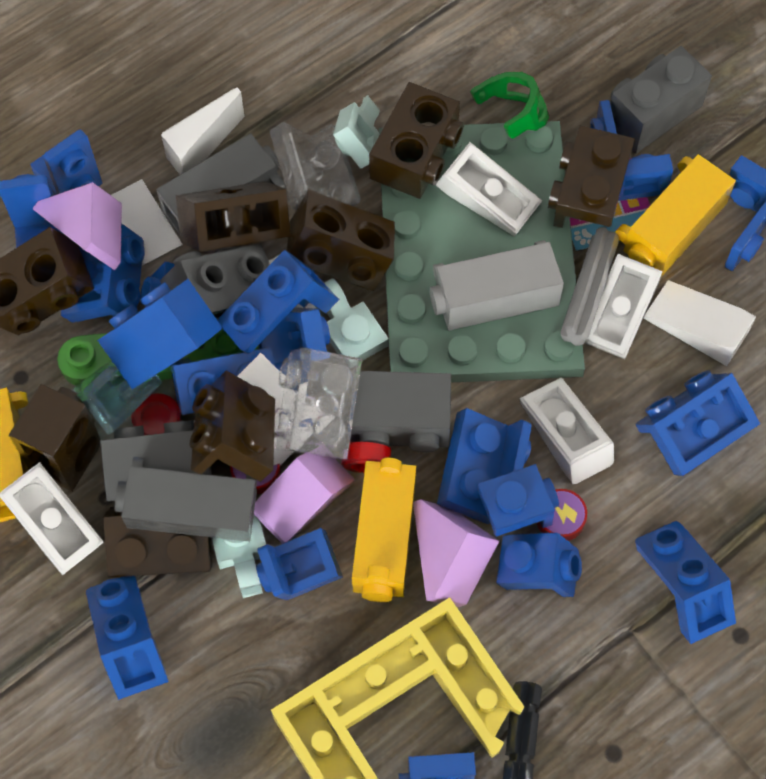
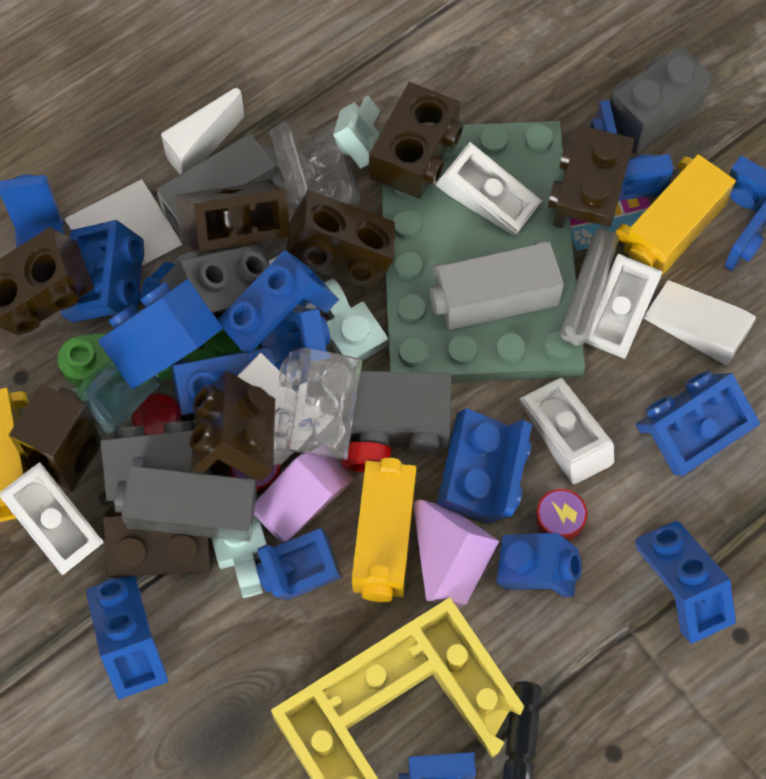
blue bracket [30,129,103,195] -> none
lavender slope [33,182,122,270] -> none
green helmet [470,72,549,139] -> none
blue bracket [477,464,559,537] -> none

